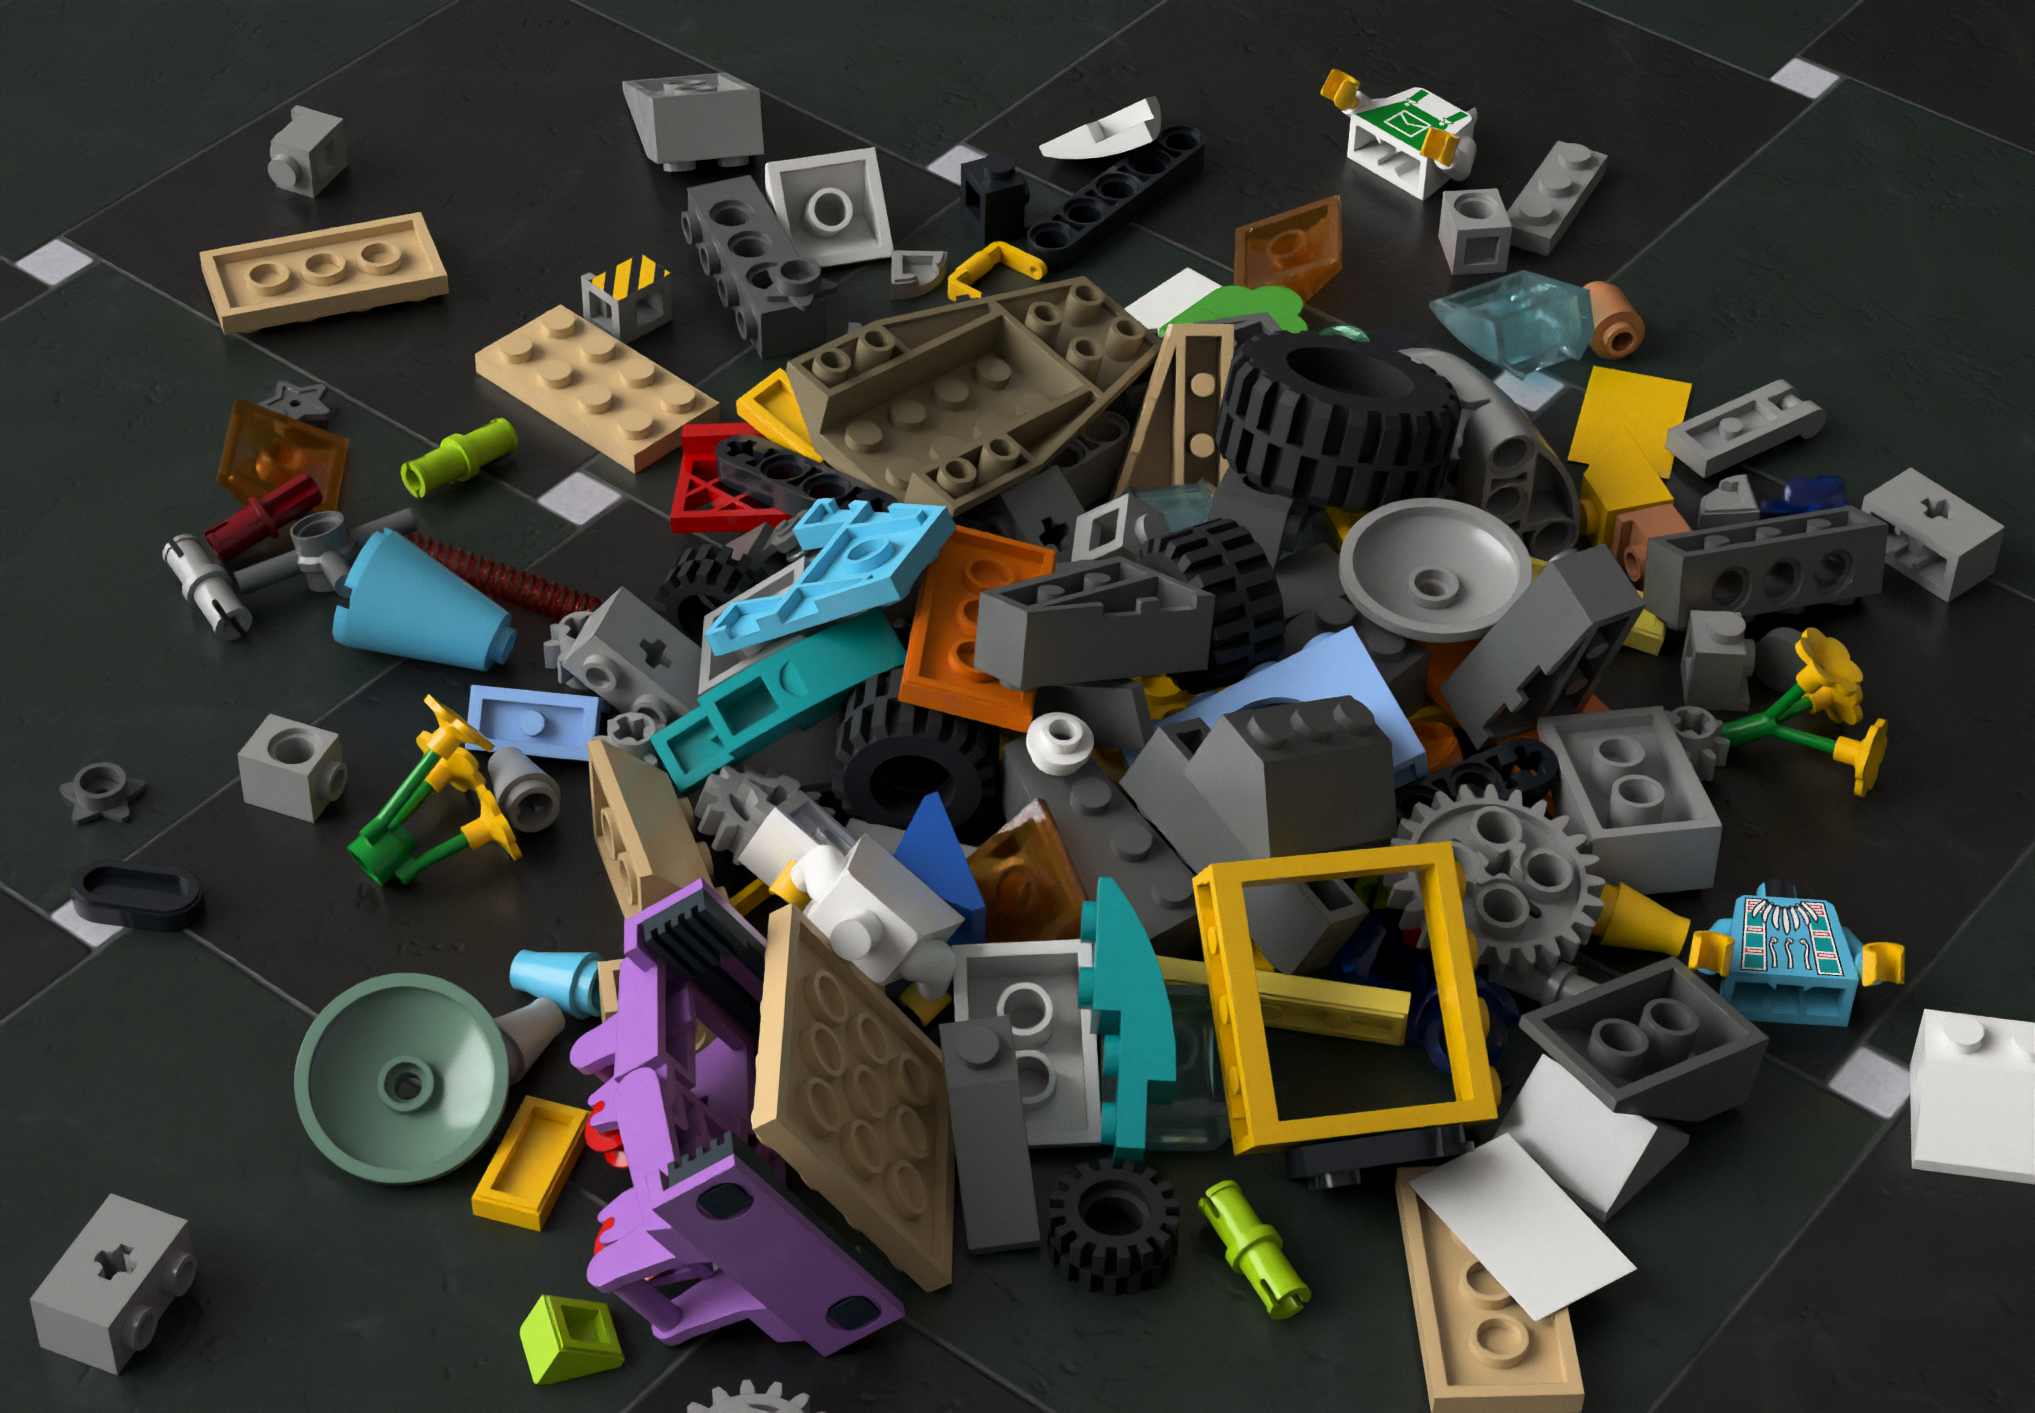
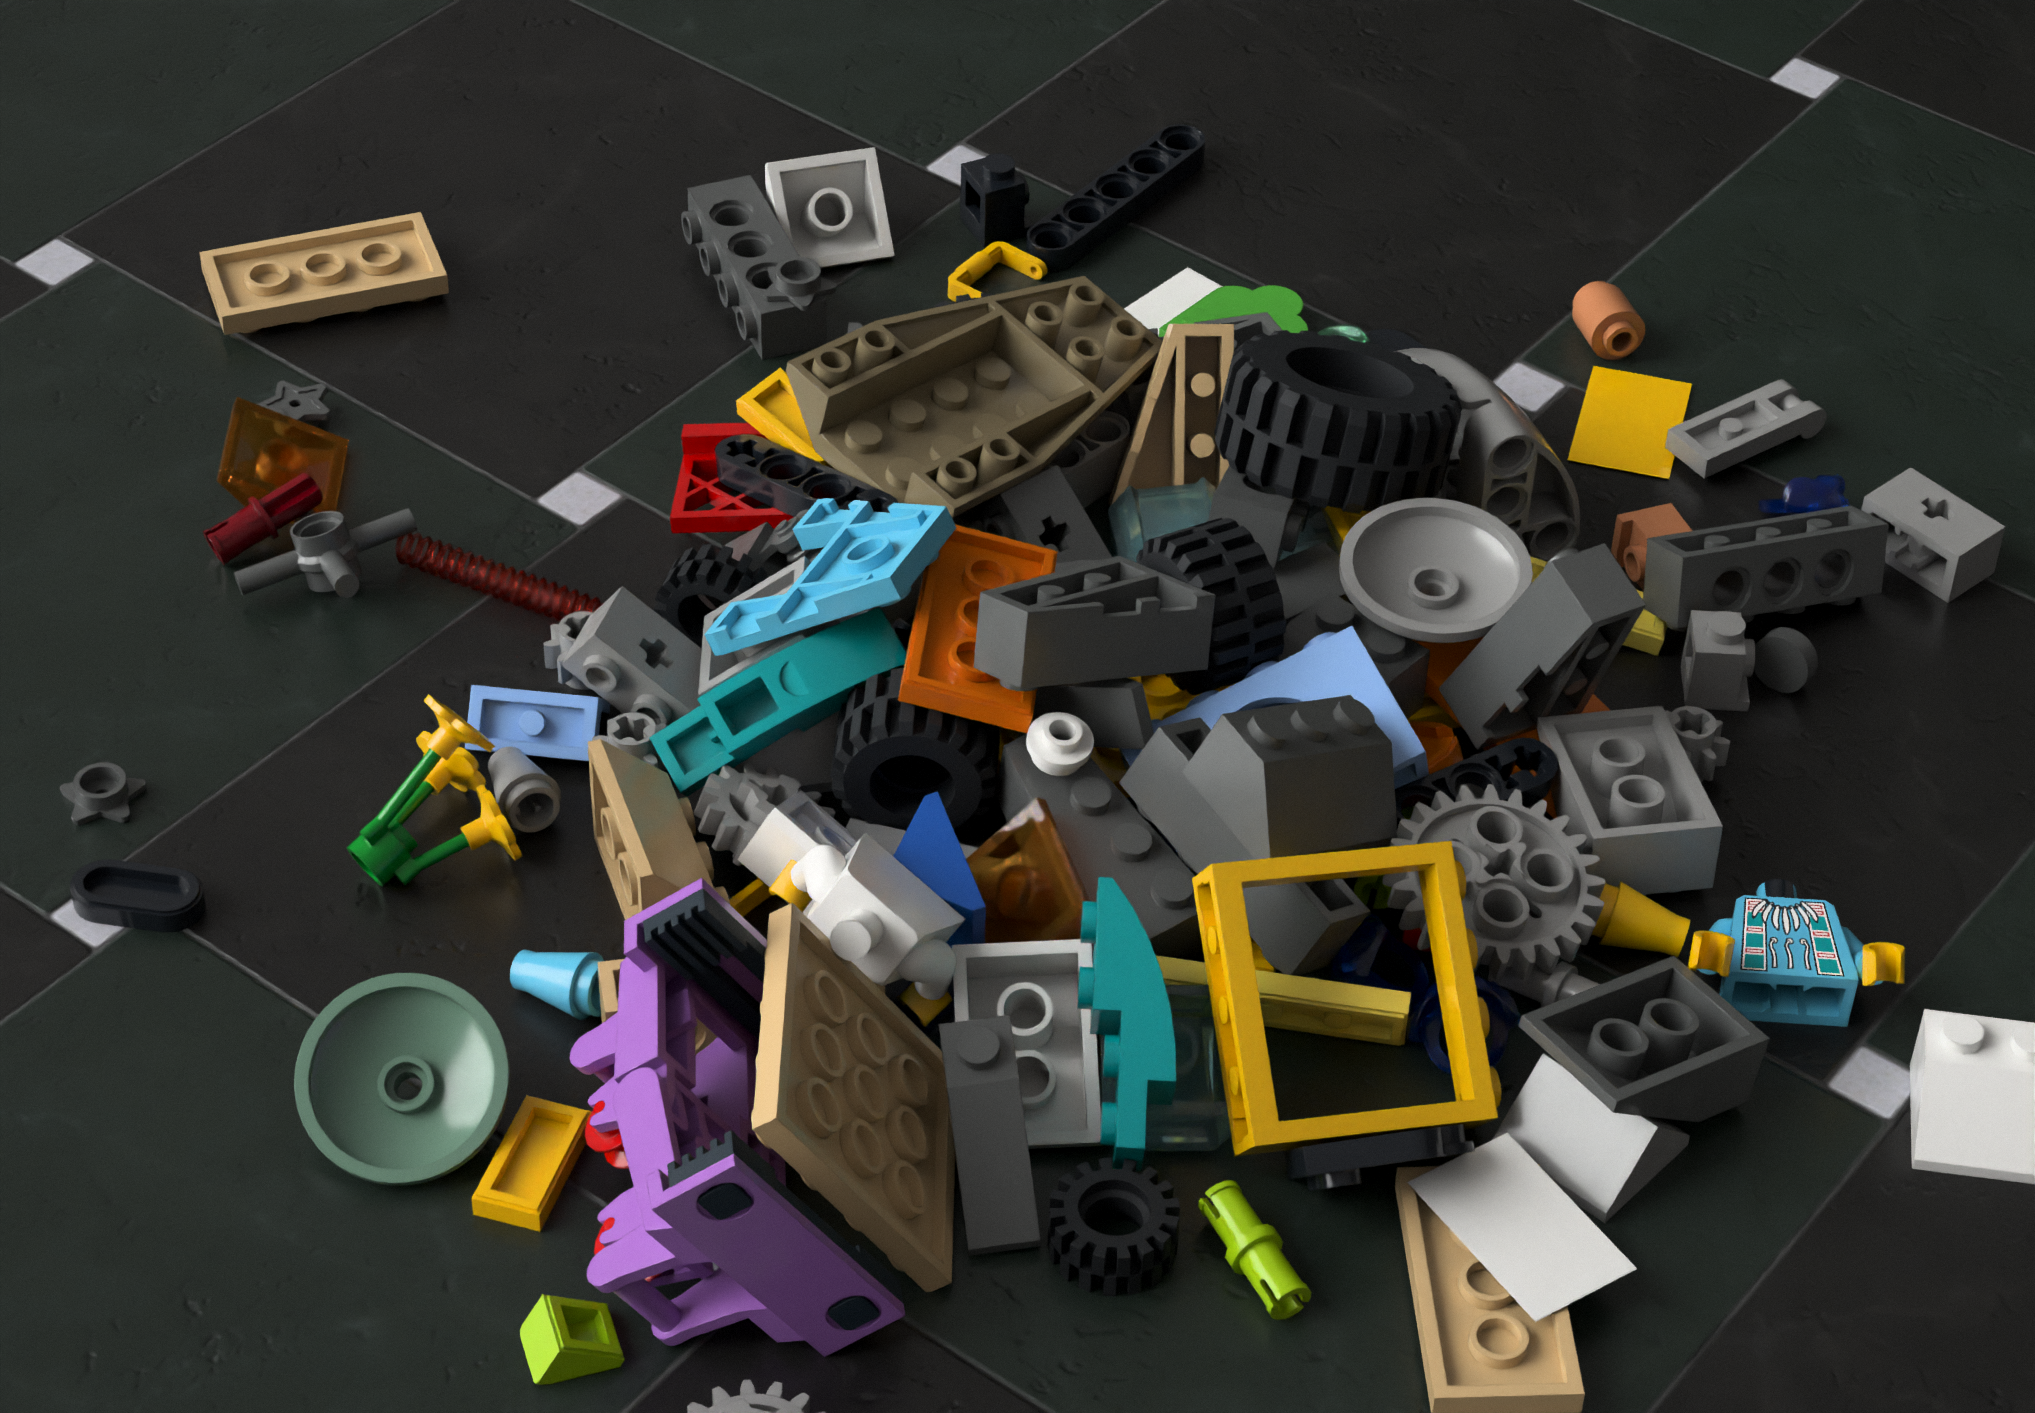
light grey brick [30,1193,197,1375] -> none
light grey pin [162,534,253,641] -> none
light grey brick [237,714,348,823] -> none
light grey brick [268,105,348,198] -> none
medium azure cone [332,527,518,671] -> none
lime pin [401,417,518,498] -> none
tan plate [475,304,720,474] -> none
light grey cone [493,997,565,1085] -> none
light grey brick [581,253,673,344] -> none
light grey slope [622,72,764,172] -> none
light grey tile [891,250,948,300] -> none
white brick [1039,96,1161,159] -> none
light grey brick [1071,493,1170,562] -> none
clear orange slope [1234,195,1343,304] -> none
white torso [1320,69,1477,201] -> none
clear light blue slope [1429,270,1595,381] -> none
light grey brick [1438,188,1512,275] -> none
light grey plate [1507,141,1608,256] -> none
yellow slope [1579,426,1674,552] -> none
light grey tile [1697,474,1760,530] -> none
yellow plant [1720,627,1888,797] -> none

